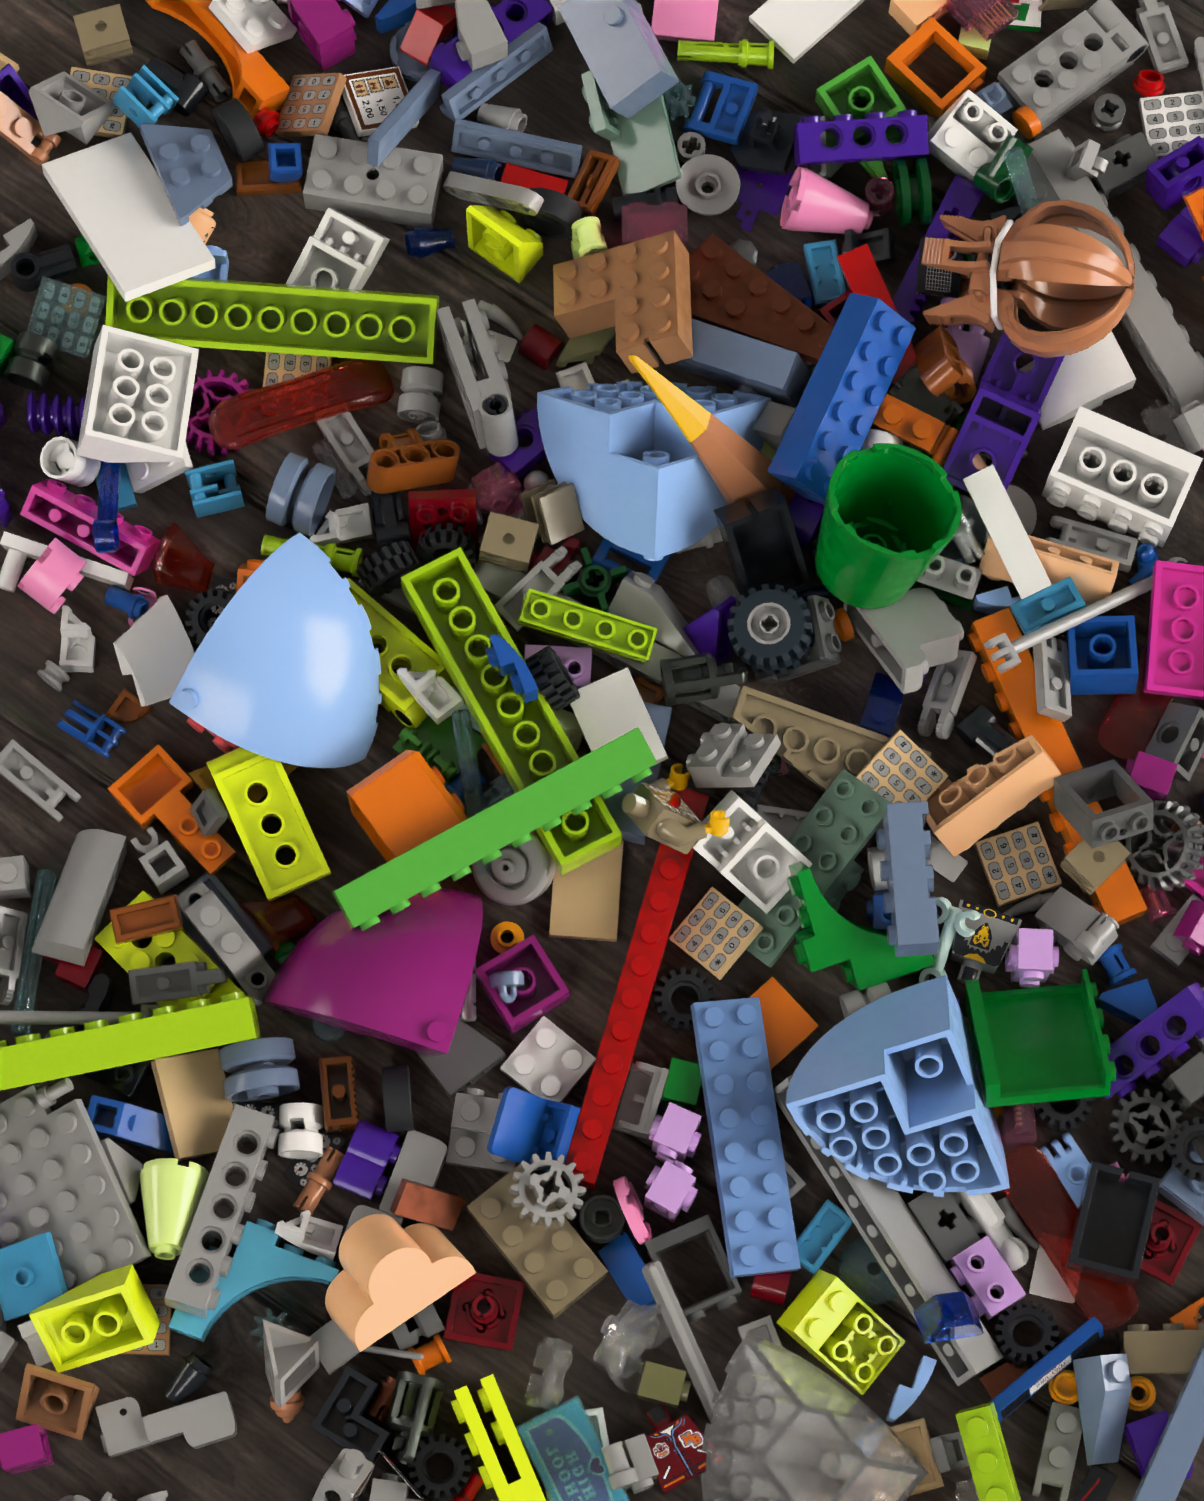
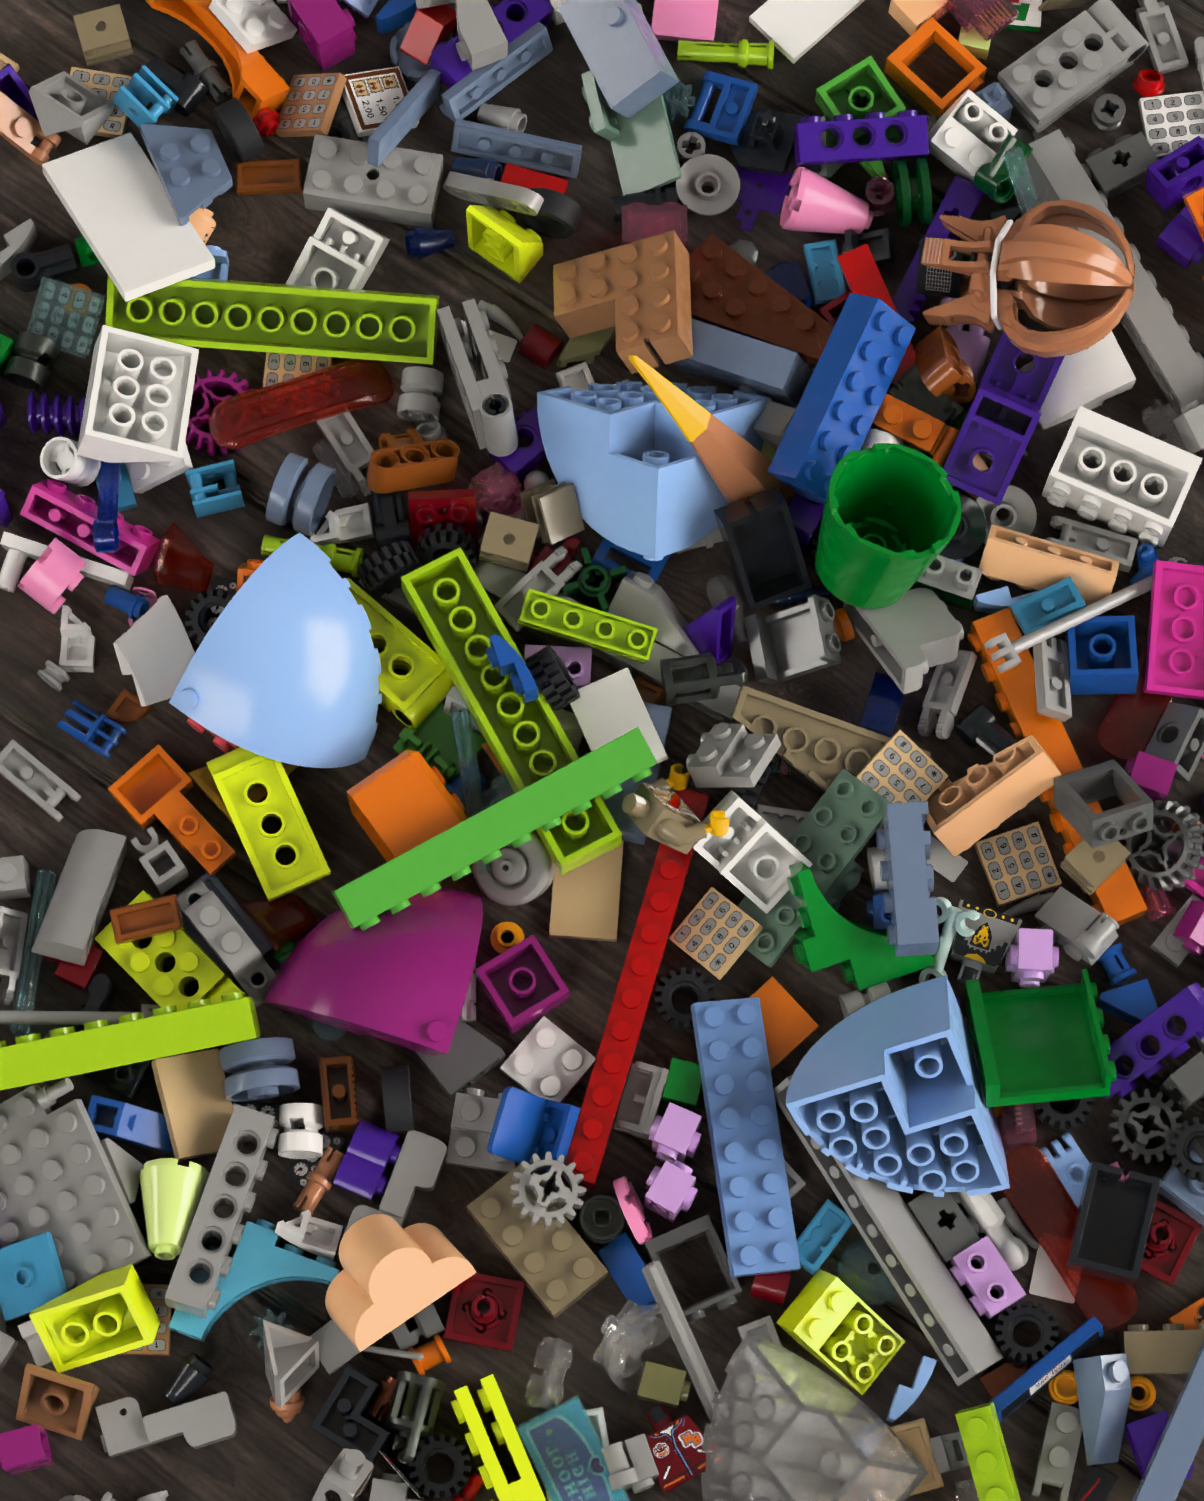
dark grey hinge [128,961,227,1005] -> none
dark grey plate [190,788,229,836] -> none
blue brick [267,143,303,183] -> none
copper tile [390,1178,465,1231] -> none
white slope [397,668,464,725] -> none
sand blue tile [489,971,525,1004] -> none
dark orange tile [567,150,621,216] -> none
yellowish green piece [571,216,608,259] -> none
black wheel [727,584,815,676] -> none
clear blue slope [913,1291,984,1344] -> none
clear arm [952,511,985,564] -> none
white tile [963,464,1052,600] -> none
orange tile [1012,106,1042,139] -> none
light grey tile [1065,139,1108,181] -> none

